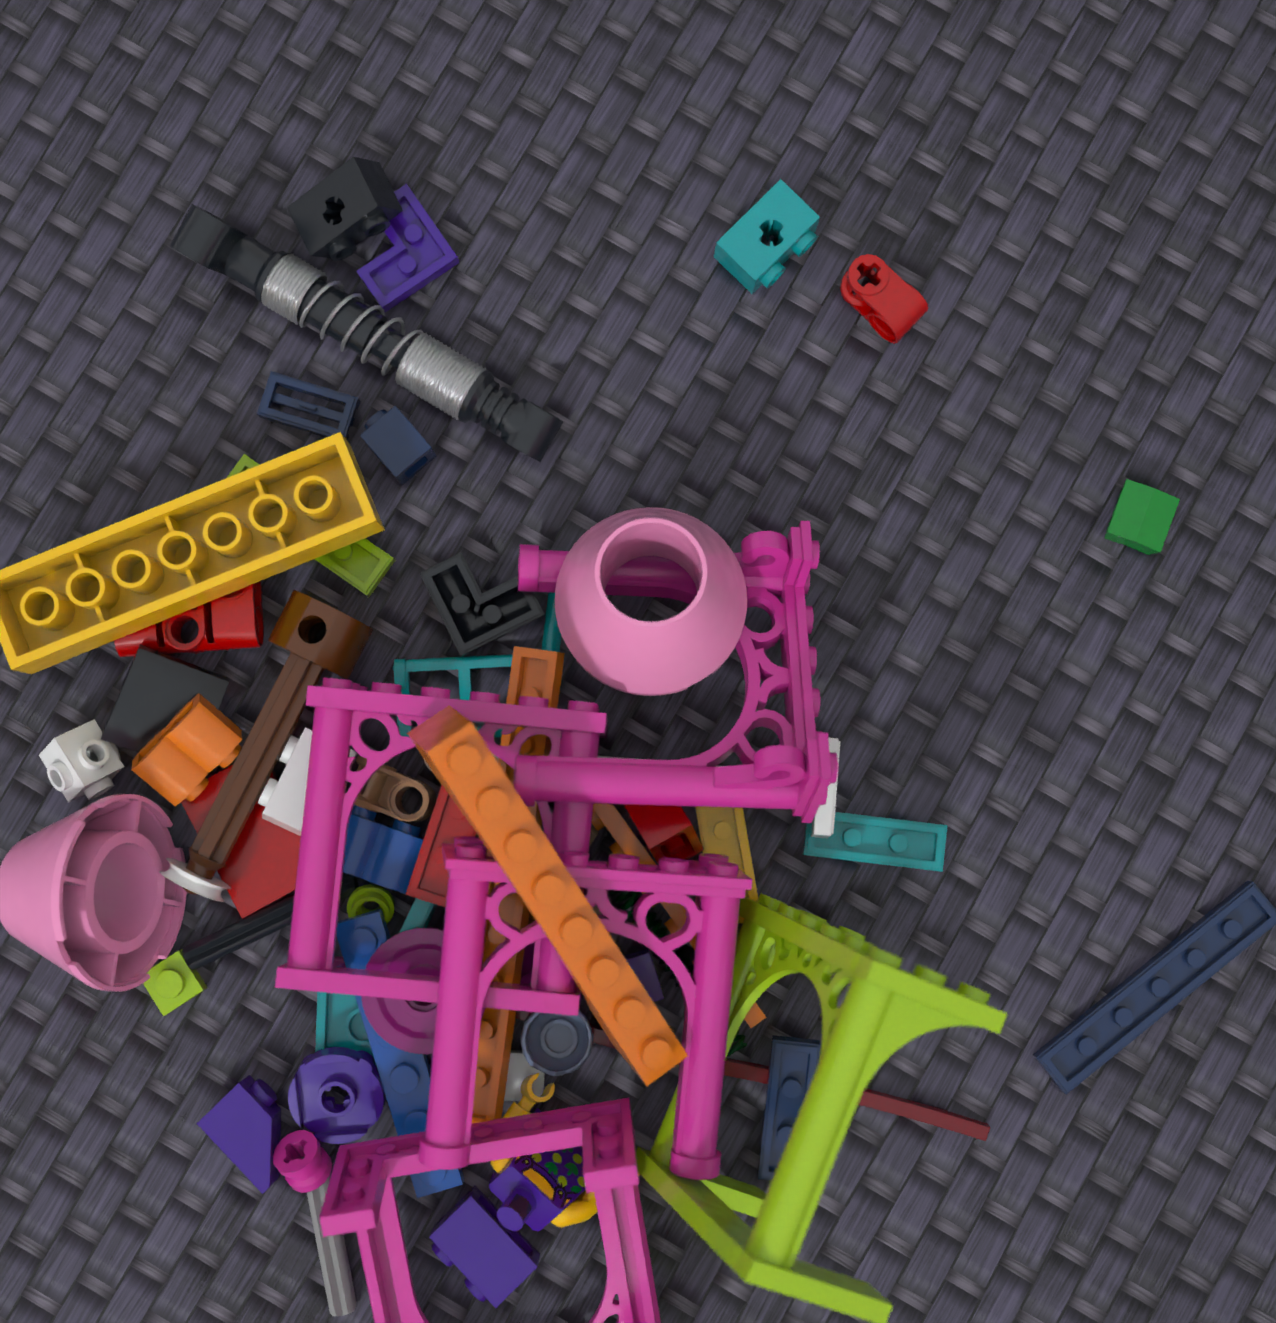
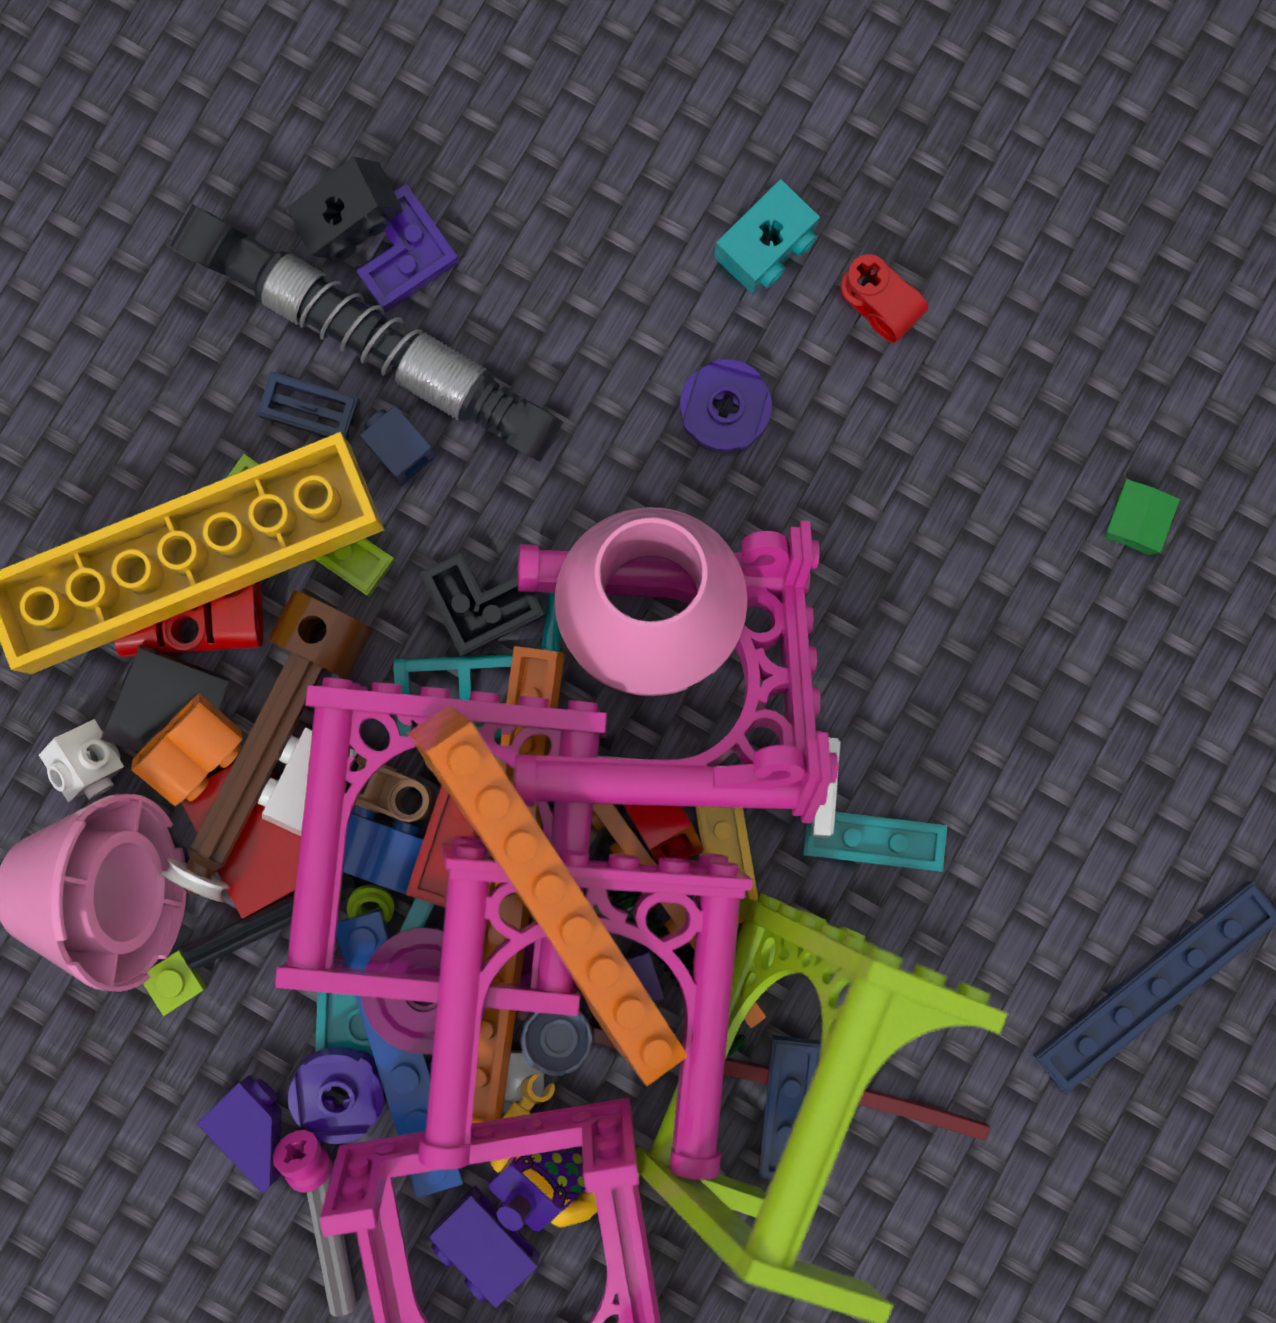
none -> dark purple plate [680,359,772,453]

